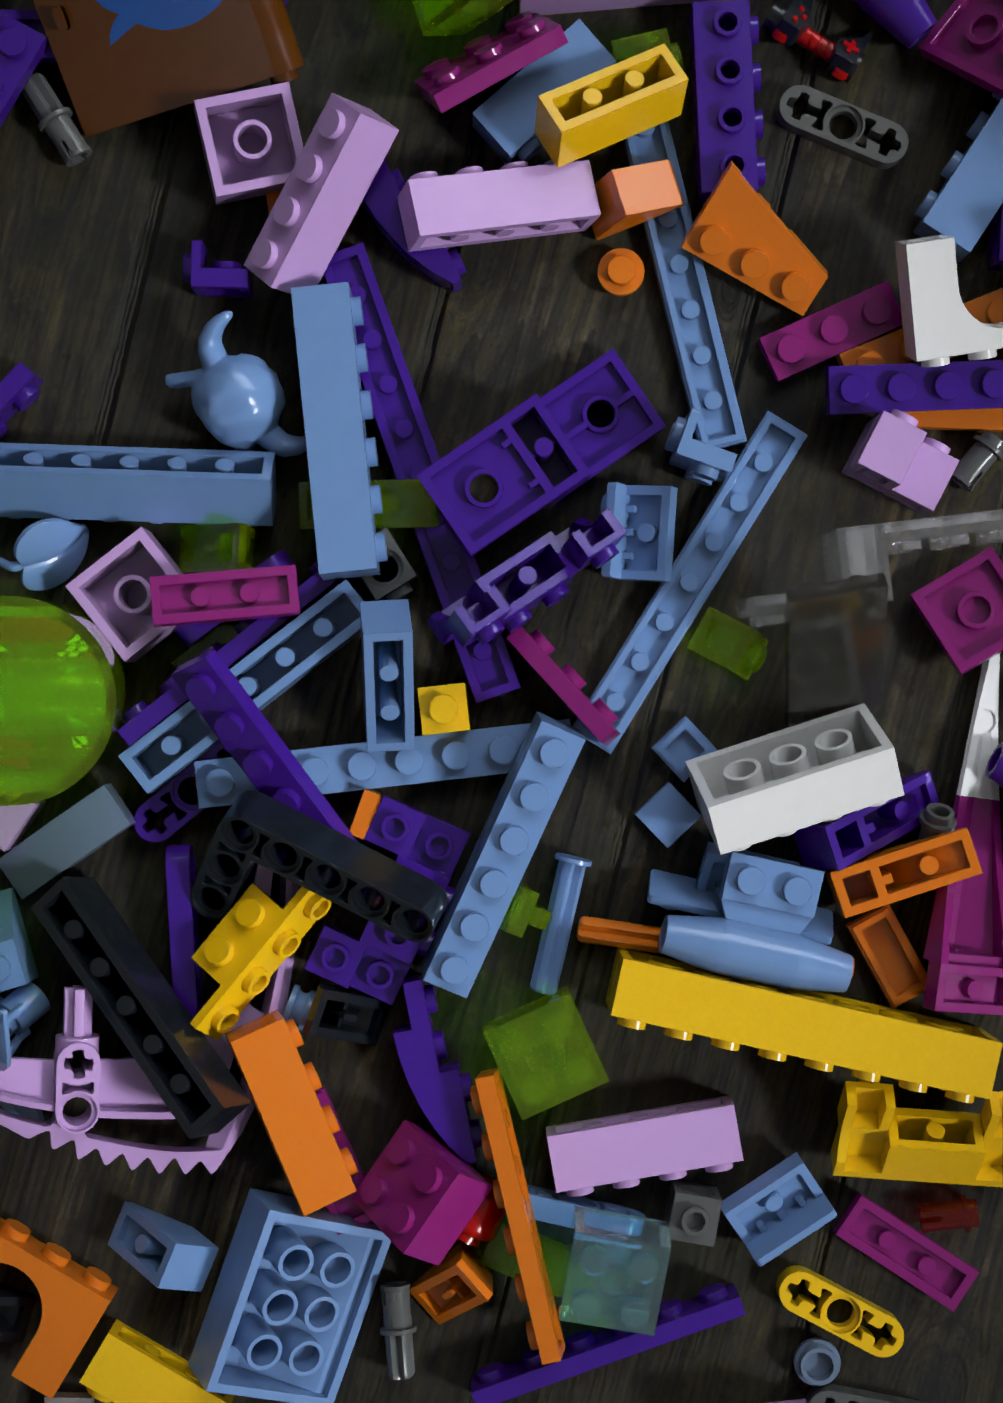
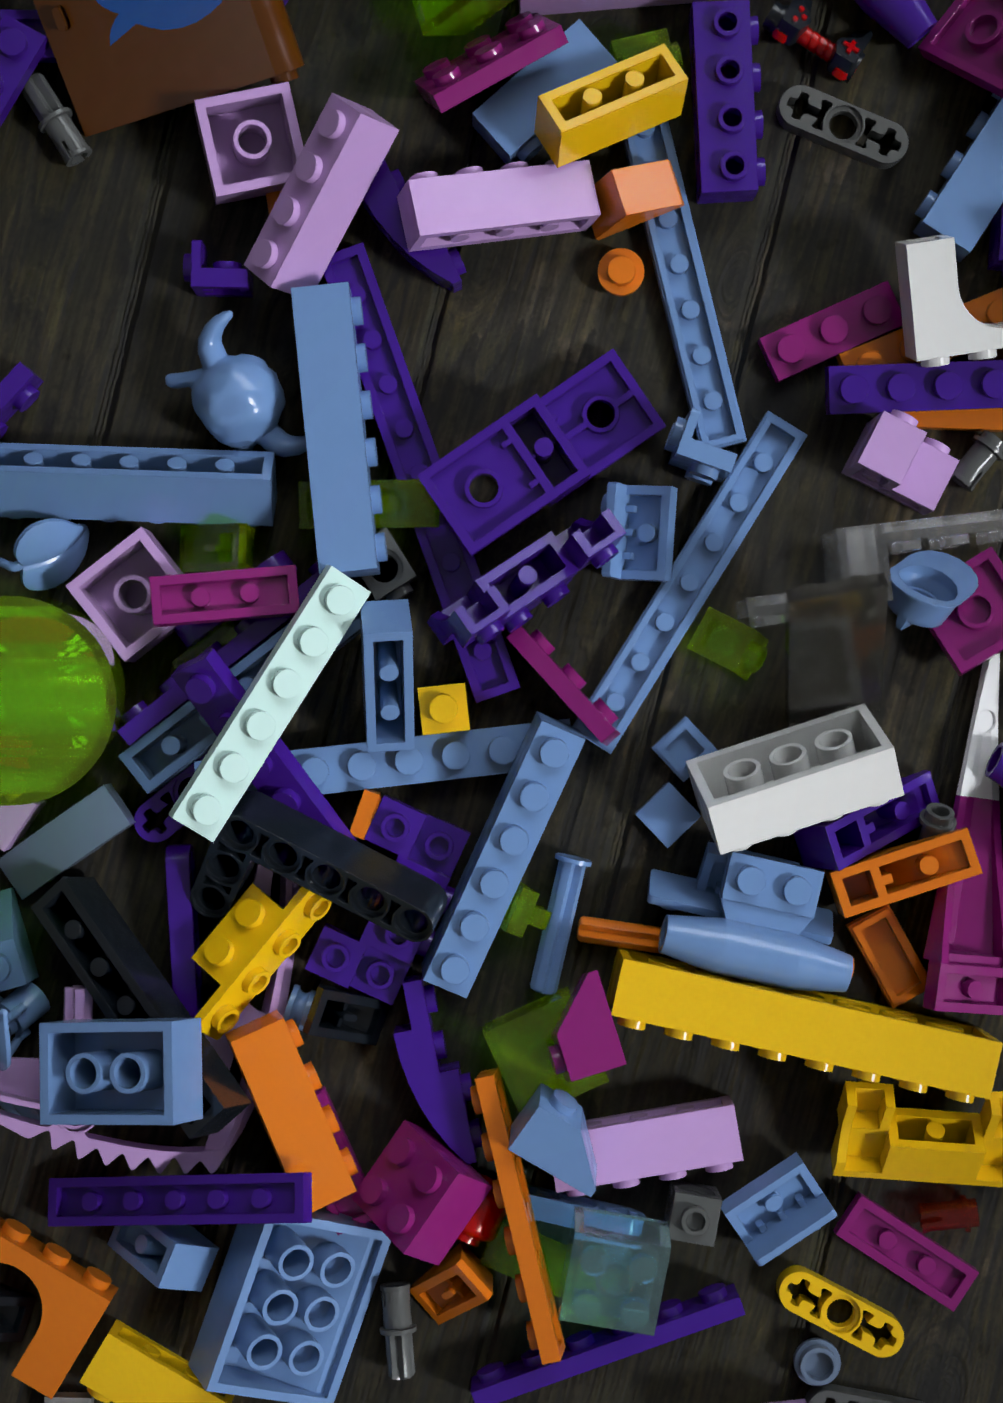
orange wing [681,161,828,316] -> none
none -> medium blue brick [39,1018,203,1125]
none -> dark purple plate [48,1172,312,1227]
none -> light aqua plate [168,565,371,842]
none -> medium blue slope [508,1083,597,1197]
none -> magenta slope [547,970,627,1082]
none -> medium blue piece [887,550,978,630]

